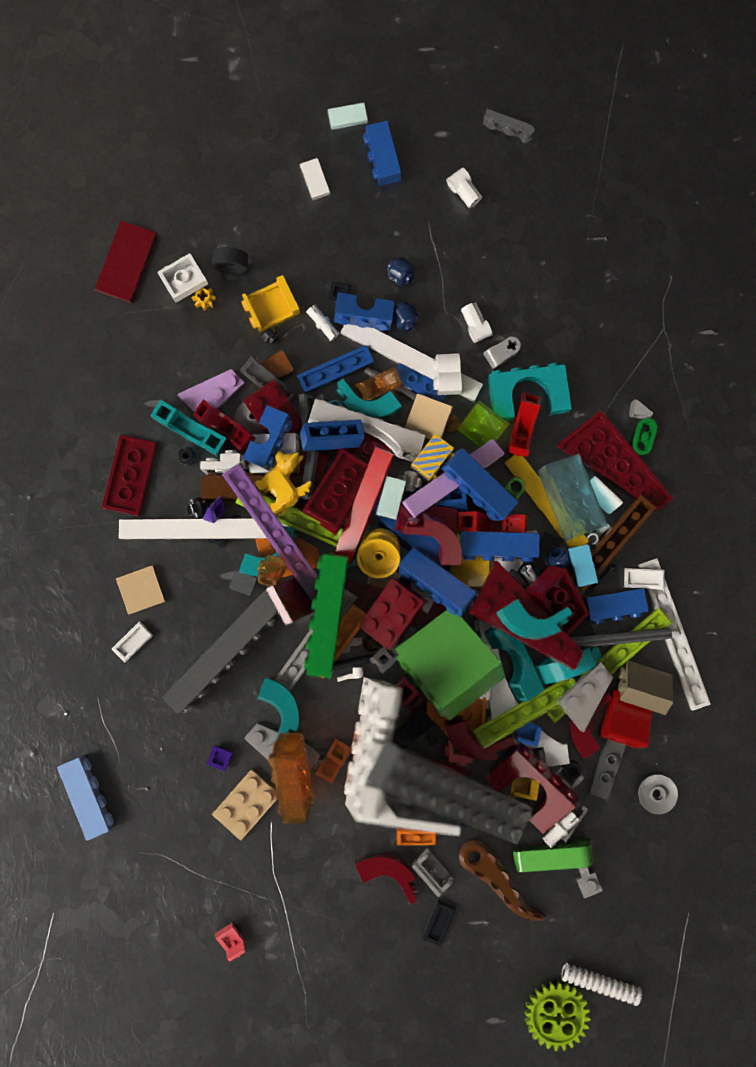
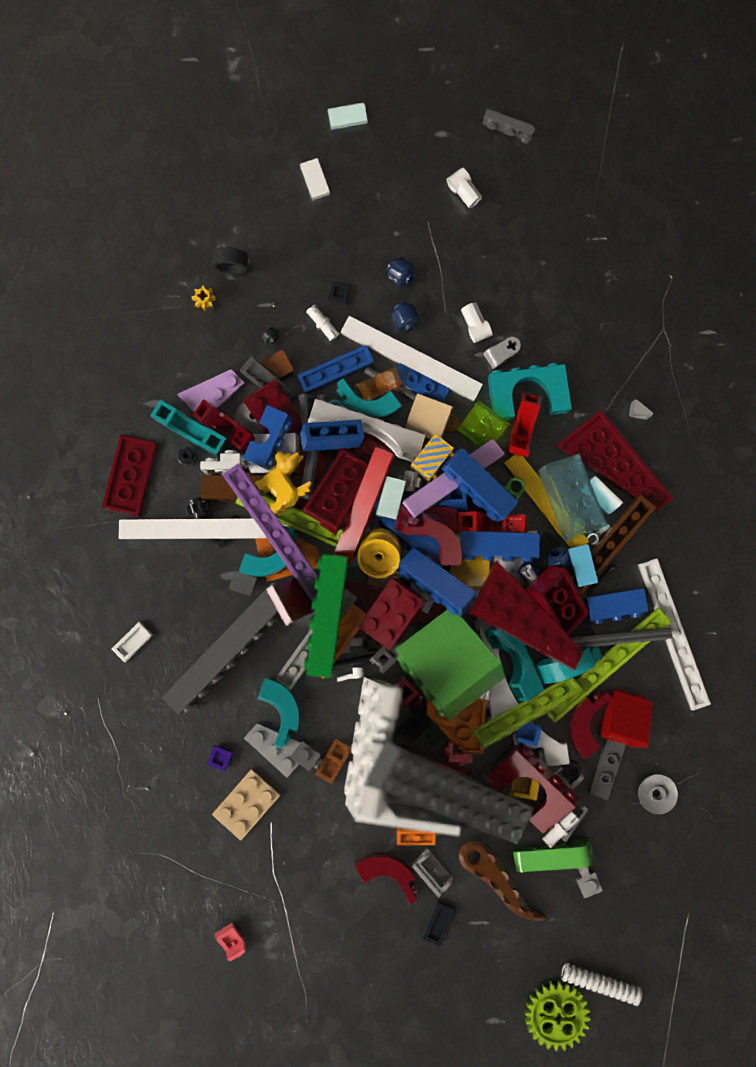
light blue brick [57,755,114,841] -> none
dark red tile [95,221,157,303] -> none
tan tile [116,565,166,615] -> none
white plate [158,254,208,303] -> none
dark purple slope [203,496,225,523] -> none
yellow panel [241,275,300,333] -> none
clear orange brick [257,554,286,587] -> none
clear orange brick [268,733,314,823] -> none
blue arch [334,293,394,331] -> none
blue brick [363,121,401,186] -> none
white brick [432,353,462,395] -> none
dark red arch [444,715,515,760] -> none
teal arch [497,599,573,639] -> none
light grey wing [557,662,613,732] -> none
dark tan brick [618,661,673,715] -> none
white tile [624,568,665,589] -> none
green plate [631,418,657,456] -> none

